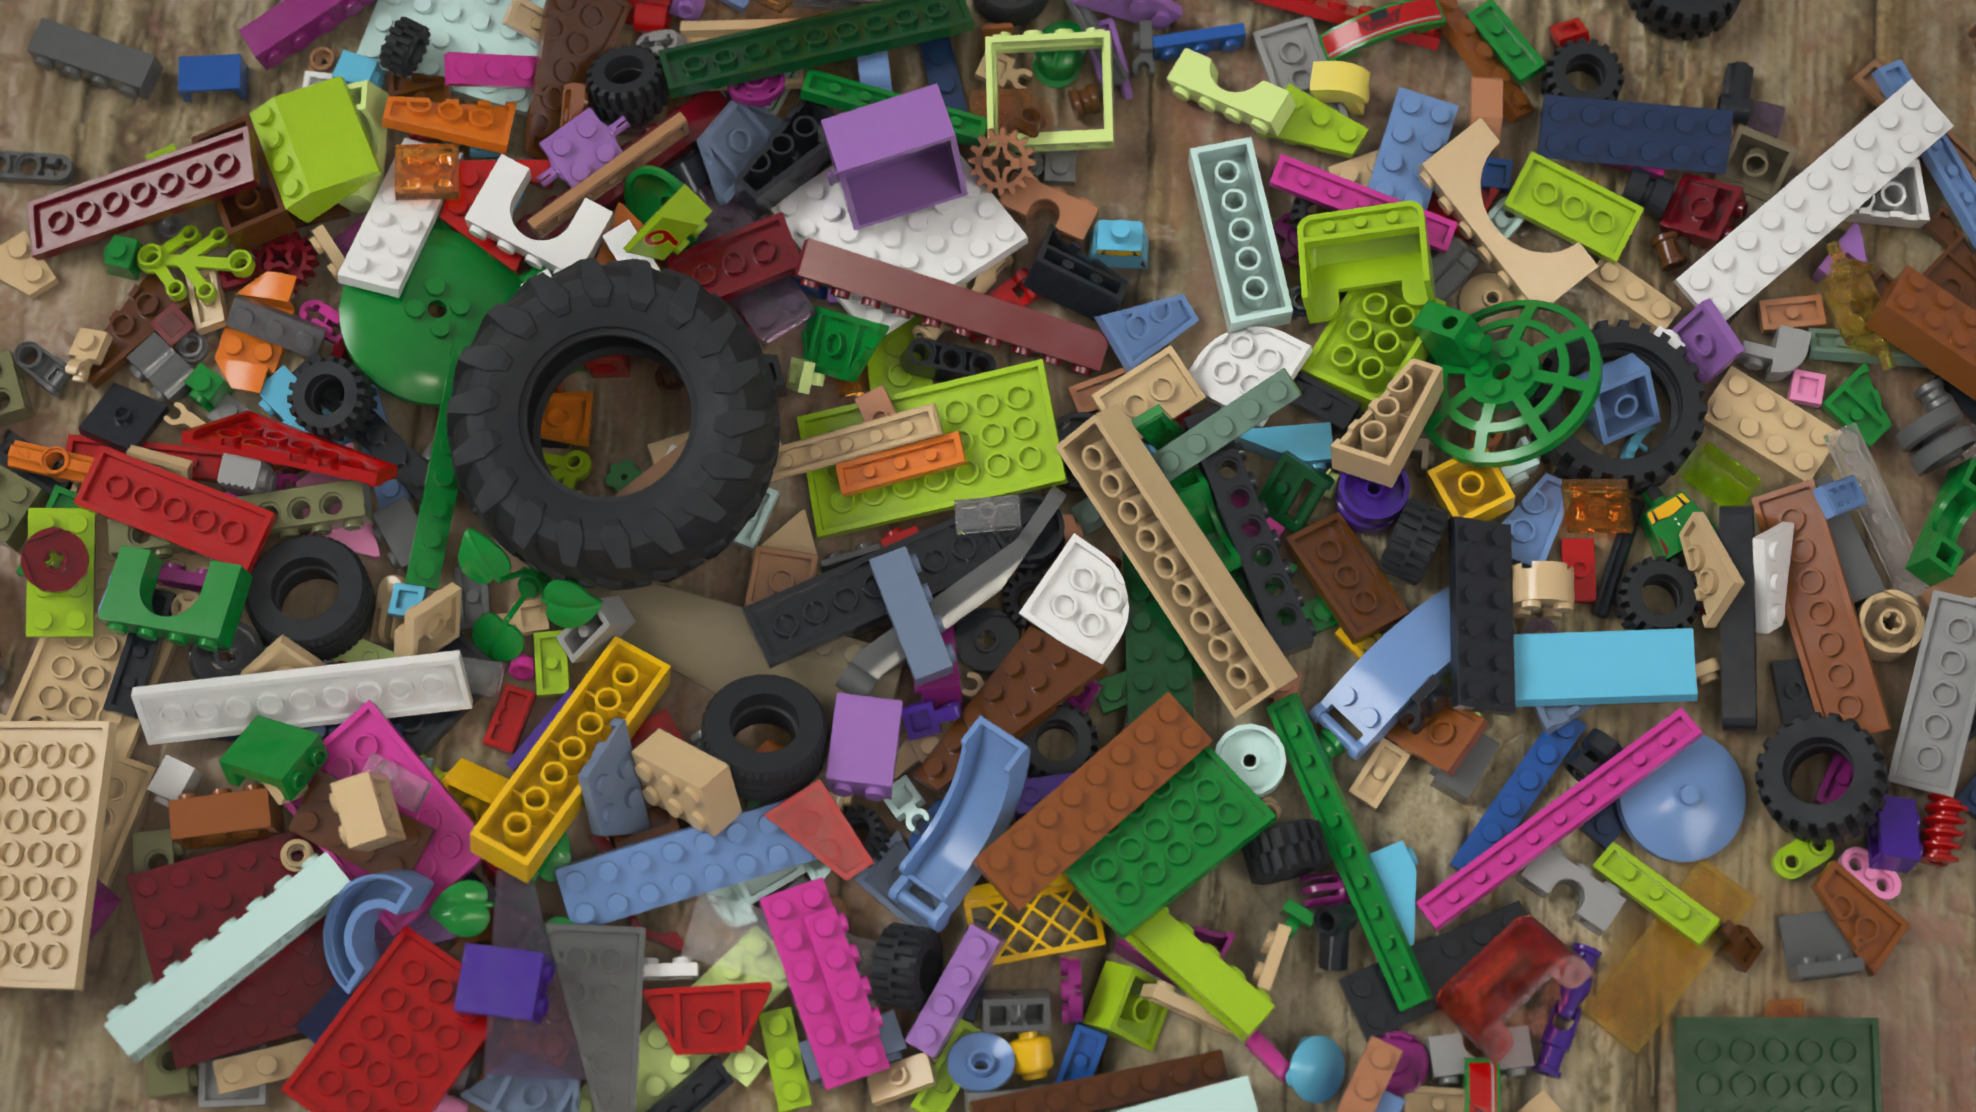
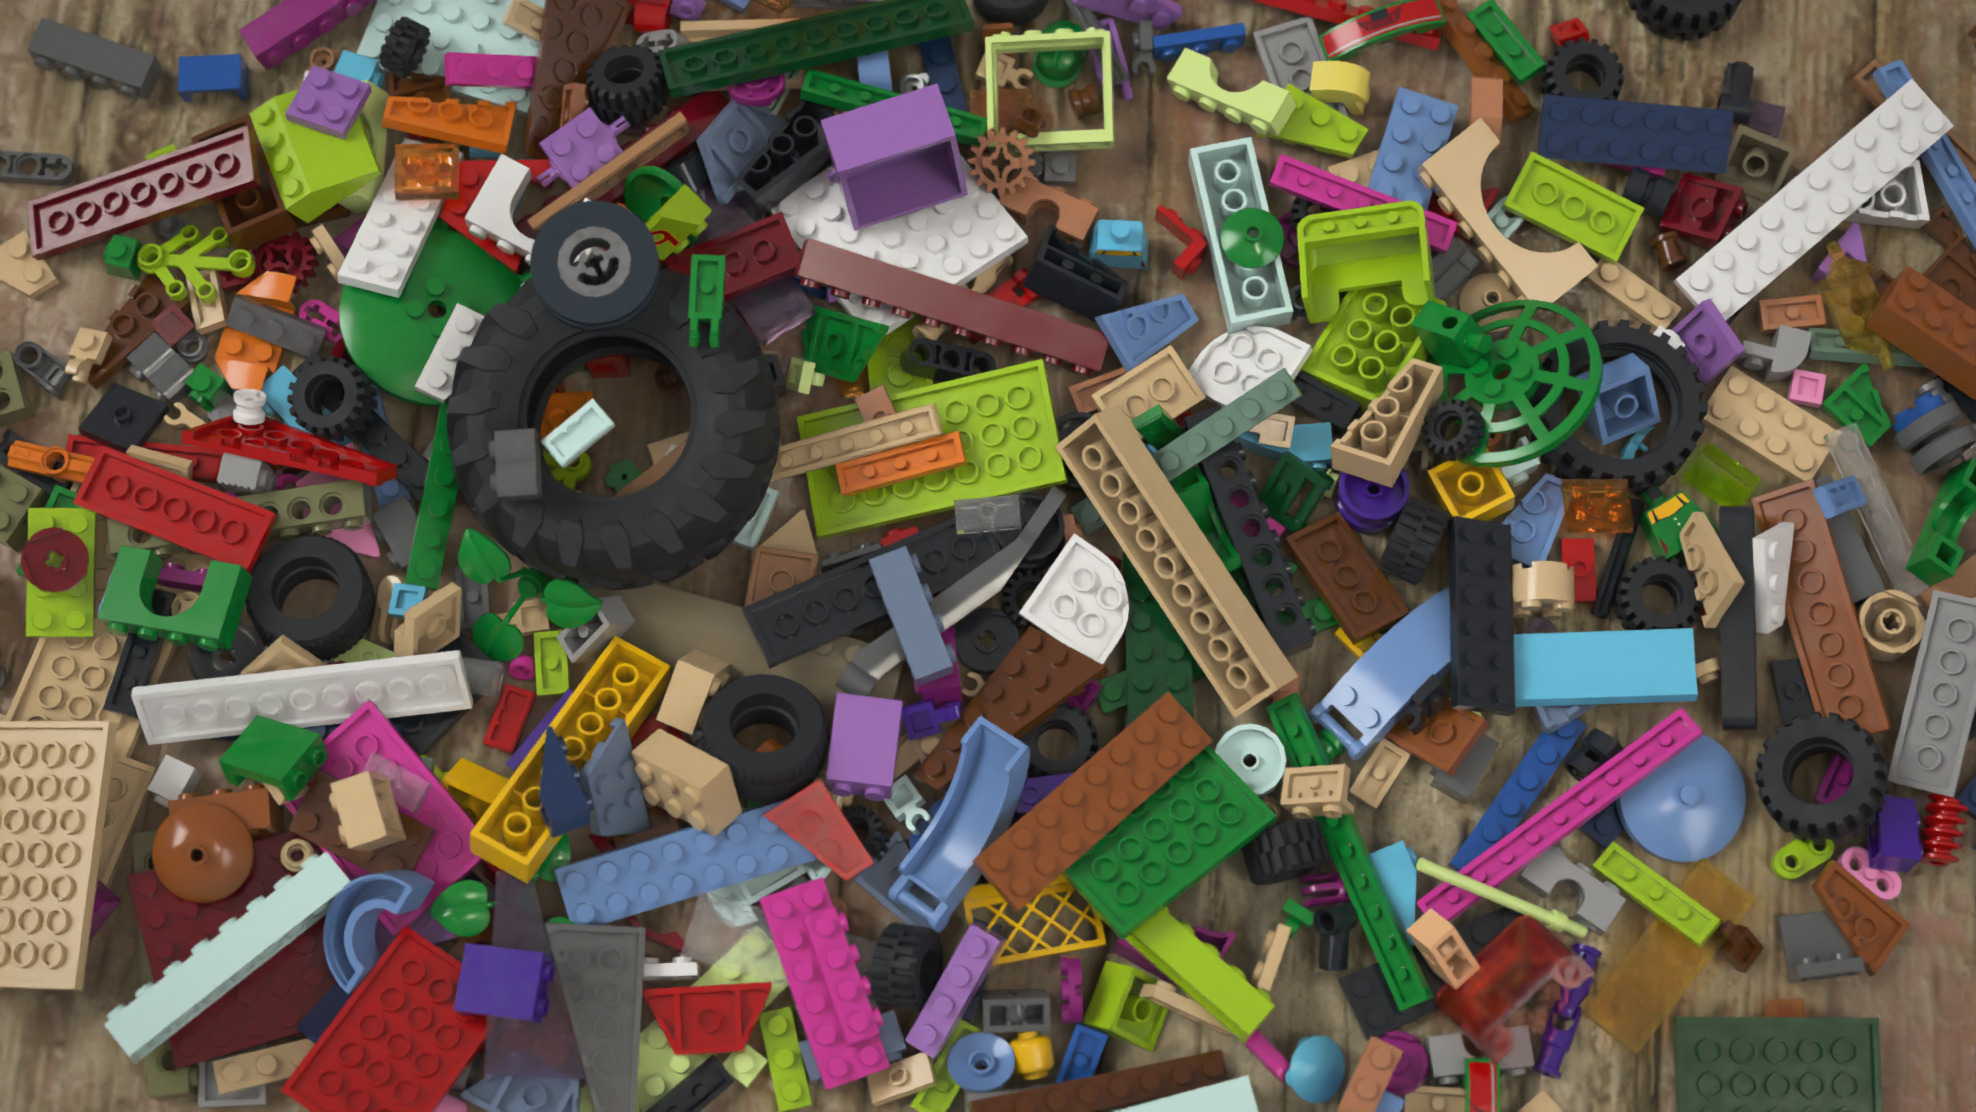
blue plate [1481,157,1513,193] -> none
none -> dark orange dish [152,802,254,903]
none -> white wheel [233,389,267,425]
none -> medium lavender plate [285,65,372,140]
none -> white wing [414,303,484,404]
none -> dark grey brick [489,428,542,502]
none -> black wheel [530,201,660,331]
none -> dark blue slope [539,726,594,838]
none -> light aqua plate [541,398,615,469]
none -> tan brick [656,649,731,735]
none -> green hinge [688,254,727,348]
none -> flat silver plate [899,73,930,94]
none -> red bracket [1155,205,1208,281]
none -> green dish [1220,208,1284,269]
none -> tan plate [1247,413,1295,449]
none -> tan bracket [1280,764,1354,819]
none -> light nougat brick [1406,909,1480,990]
none -> yellowish green bar [1416,858,1588,938]
none -> black tyre [1422,398,1486,461]
none -> blue plate [1892,392,1946,434]

